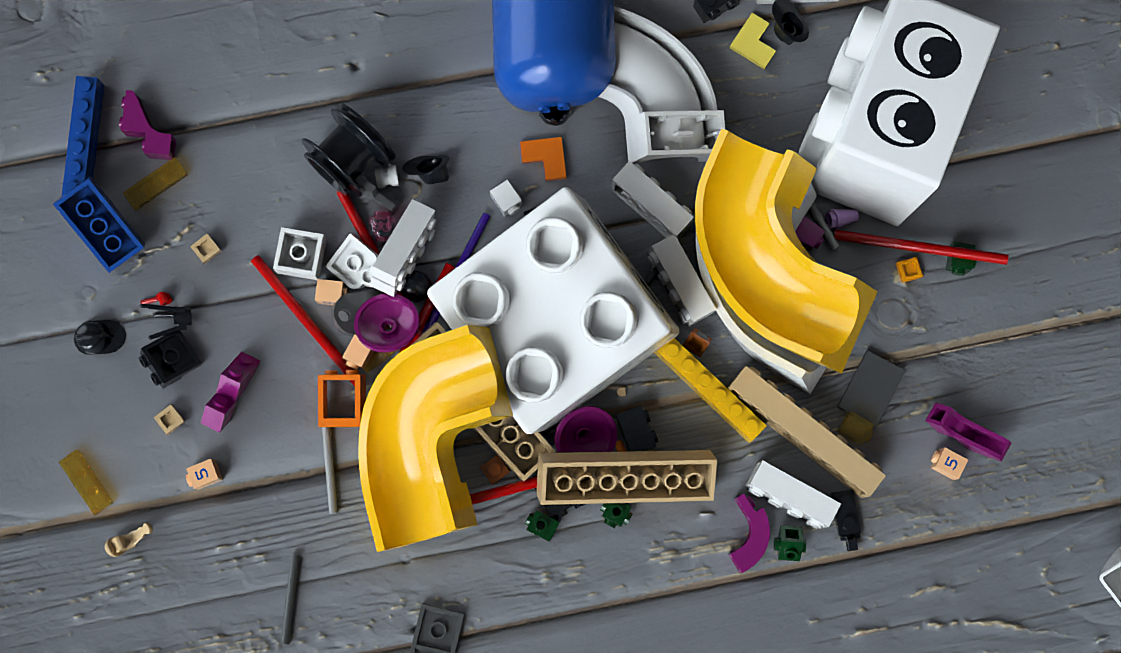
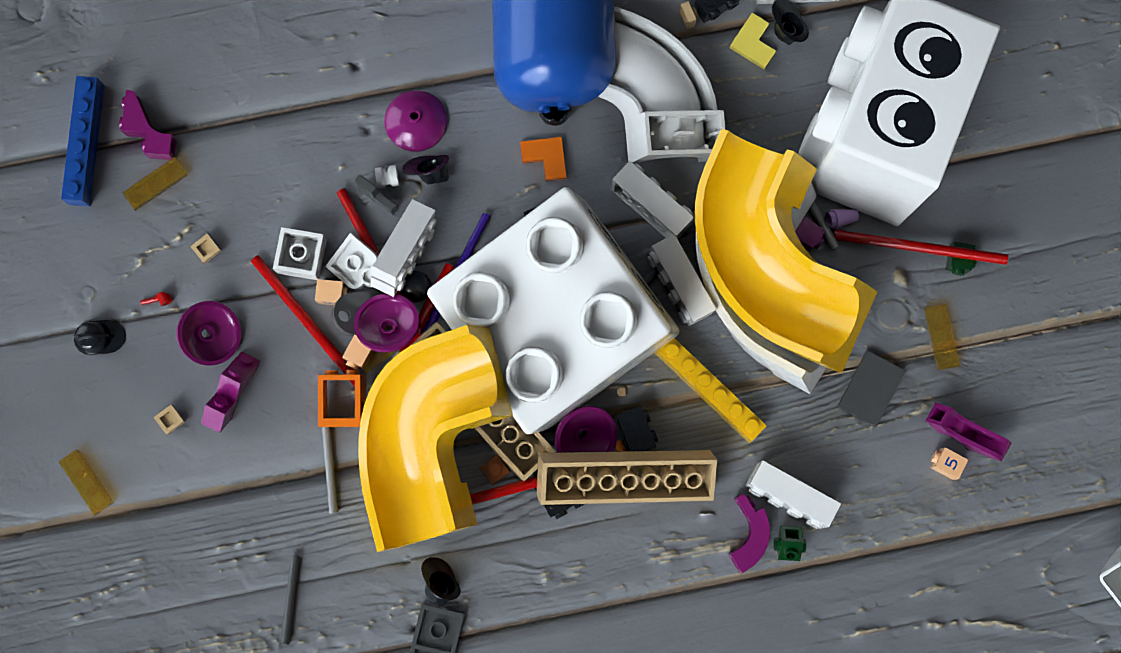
blue brick [53,176,145,273] -> none
tan piece [105,522,153,557] -> none
black plant [139,304,192,340] -> none
black plate [139,330,202,389] -> none
light nougat brick [186,459,223,490] -> none
black wheel [302,103,396,197] -> none
clear pink head [368,211,396,241] -> none
white brick [490,180,522,217] -> none
dark green brick [525,510,560,542] -> none
dark green brick [600,503,633,529] -> none
dark orange plate [682,328,712,357] -> none
tan brick [728,366,886,498] -> none
black hinge [831,489,861,551] -> none
clear yellow brick [837,411,874,445] -> none
light orange tile [895,257,923,283] -> none
none -> magenta dish [176,301,241,366]
none -> magenta dish [384,90,447,152]
none -> black piece [421,557,461,607]
none -> tan plate [679,1,698,30]
none -> clear yellow tile [924,304,960,371]

